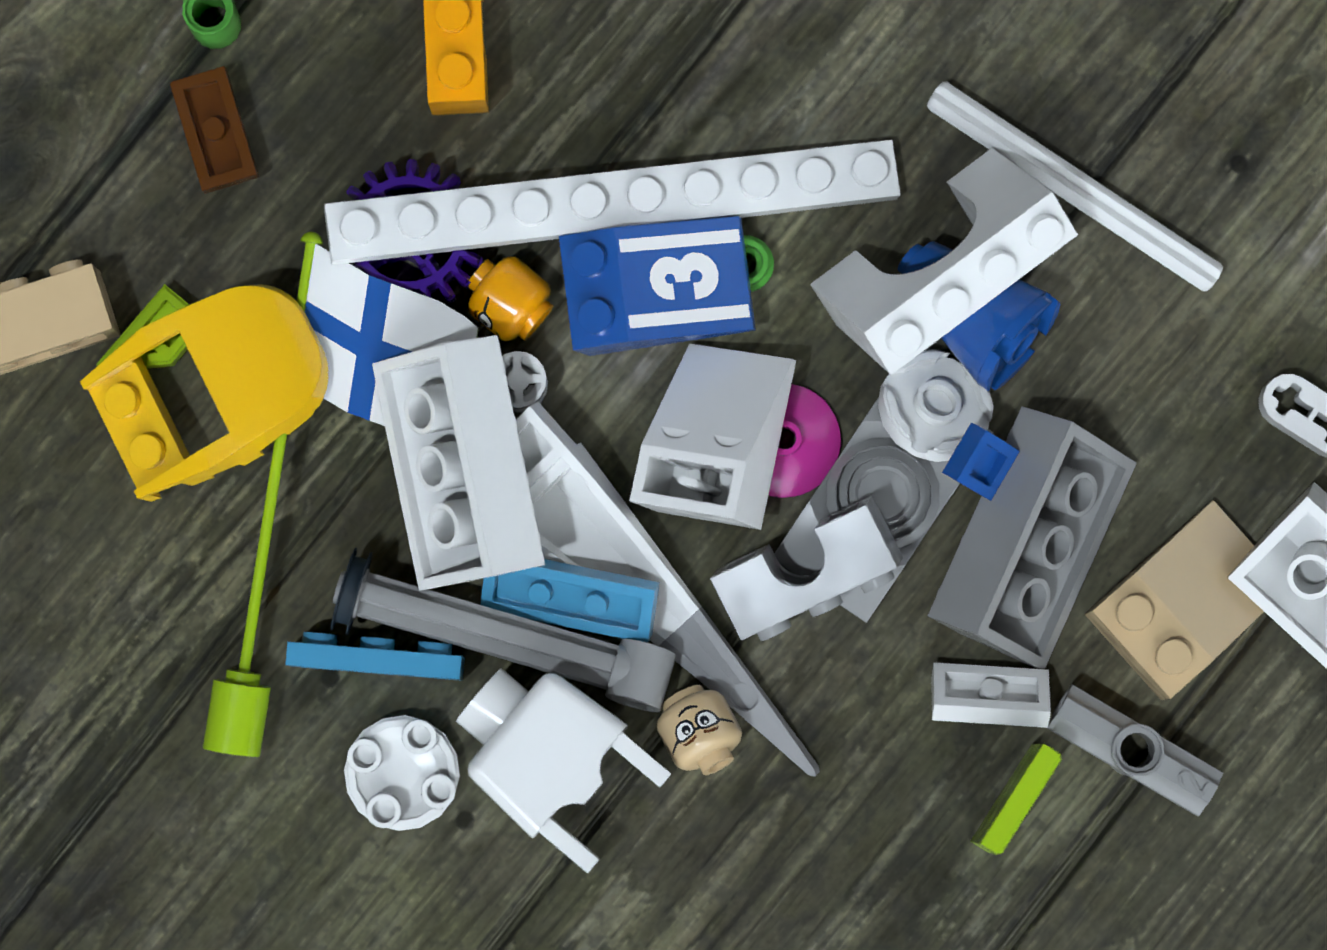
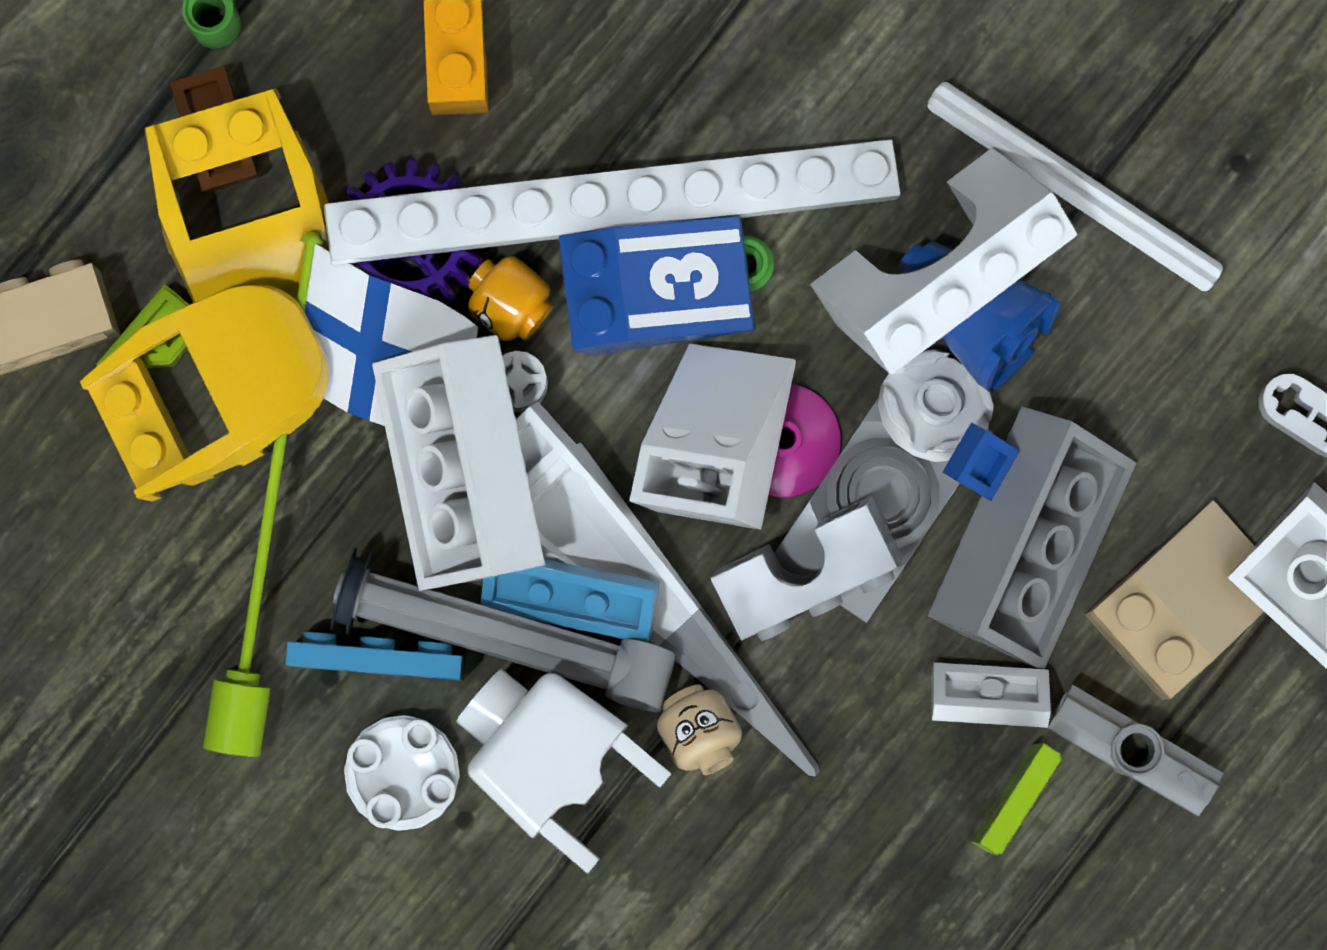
none -> yellow slope [145,88,330,303]

